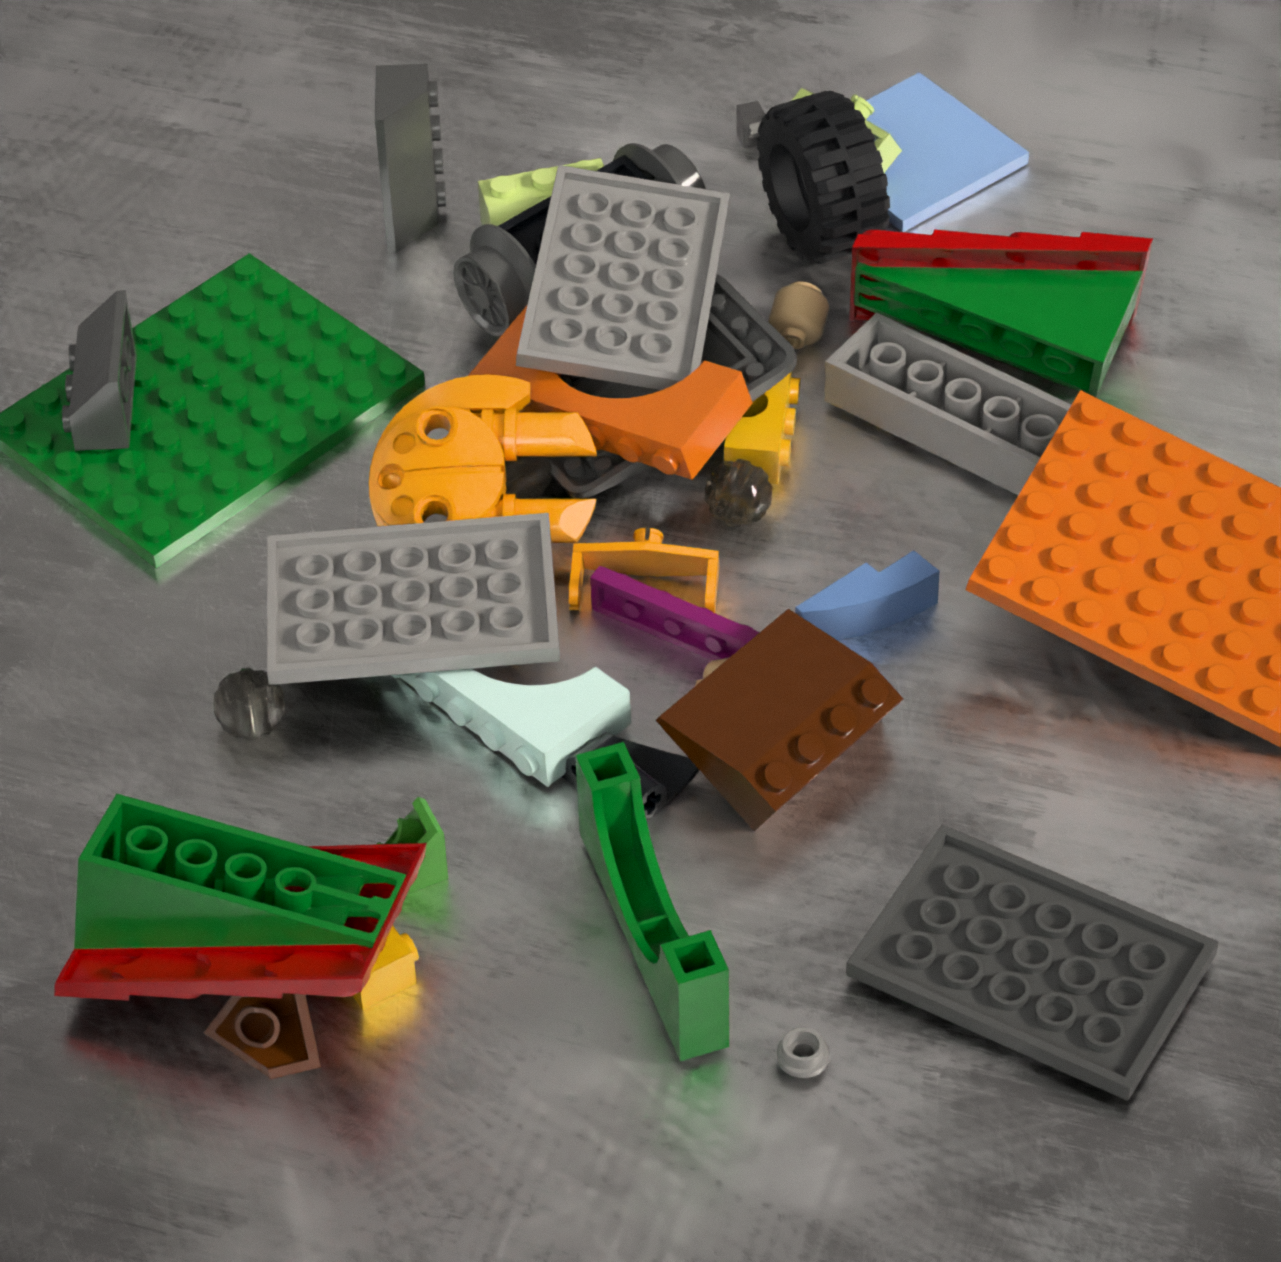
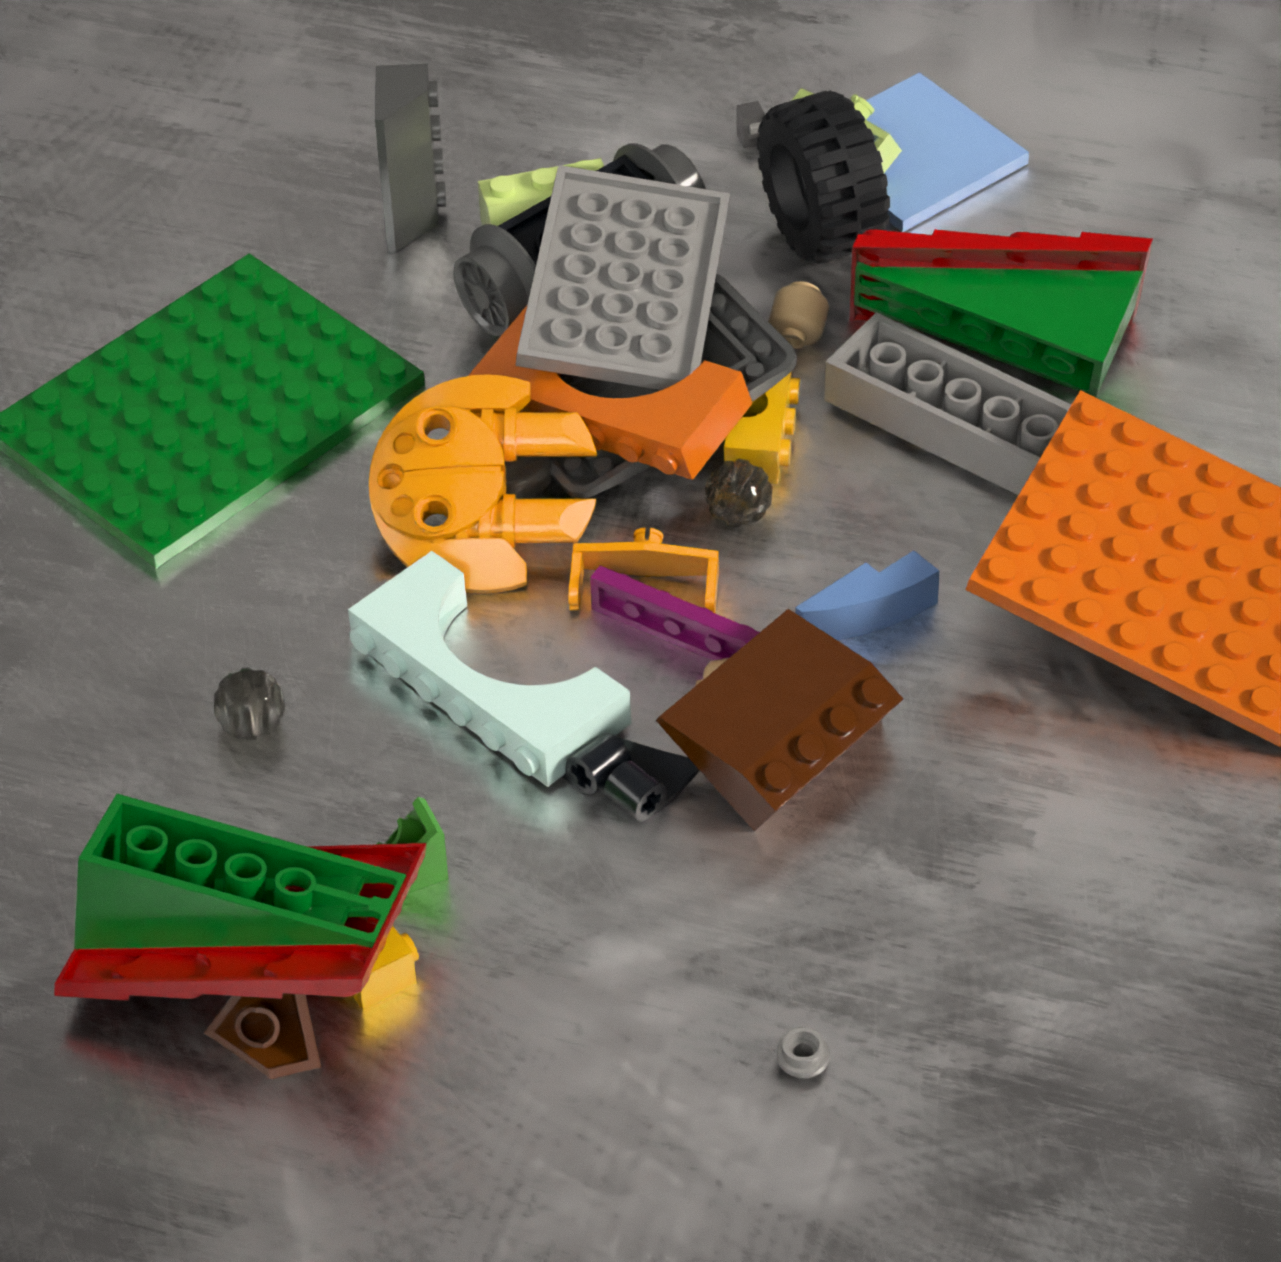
dark grey slope [62,290,137,451] -> none
light grey plate [267,513,560,685] -> none
green arch [575,742,729,1061] -> none
dark grey plate [846,824,1219,1101] -> none

